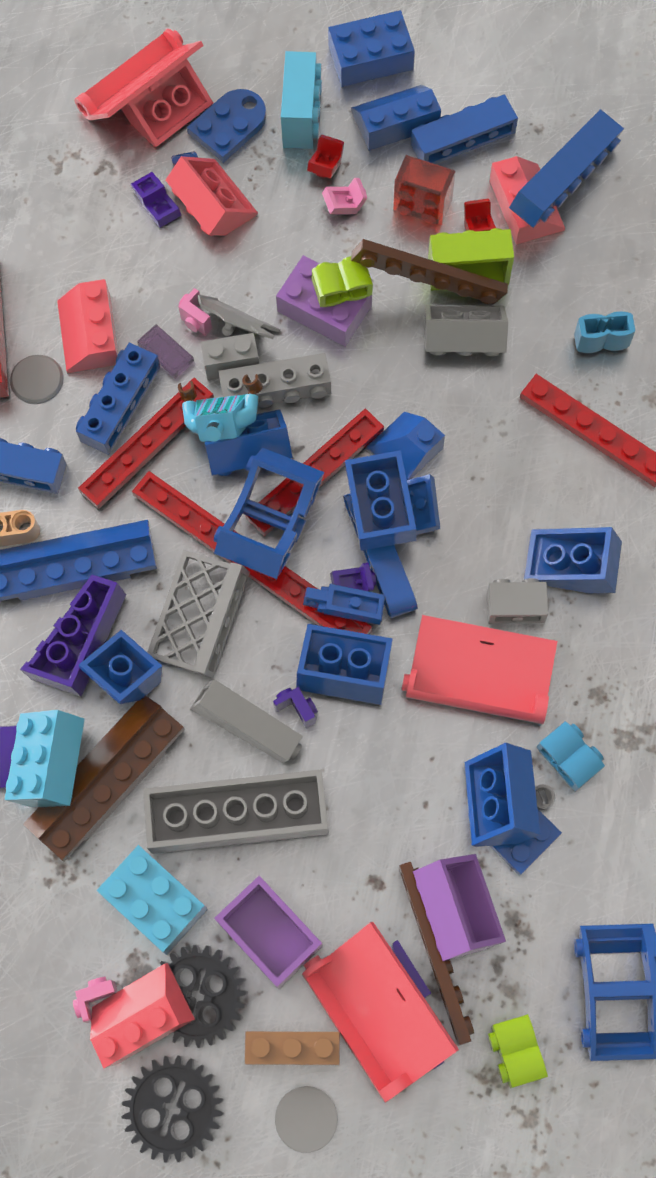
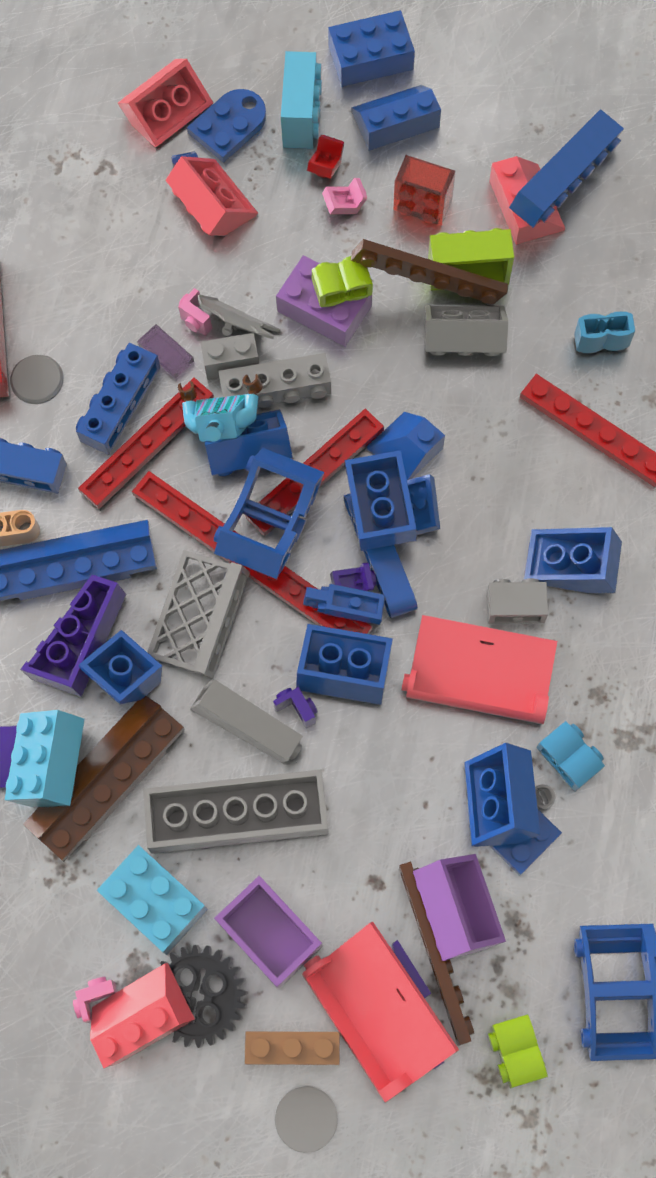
coral slope [57,279,118,373] -> none
coral door [74,29,204,120] -> none
black gear [121,1055,224,1163] -> none
dark purple slope [130,172,182,228] -> none
blue brick [411,94,518,169] -> none
red bracket [464,198,496,232] -> none

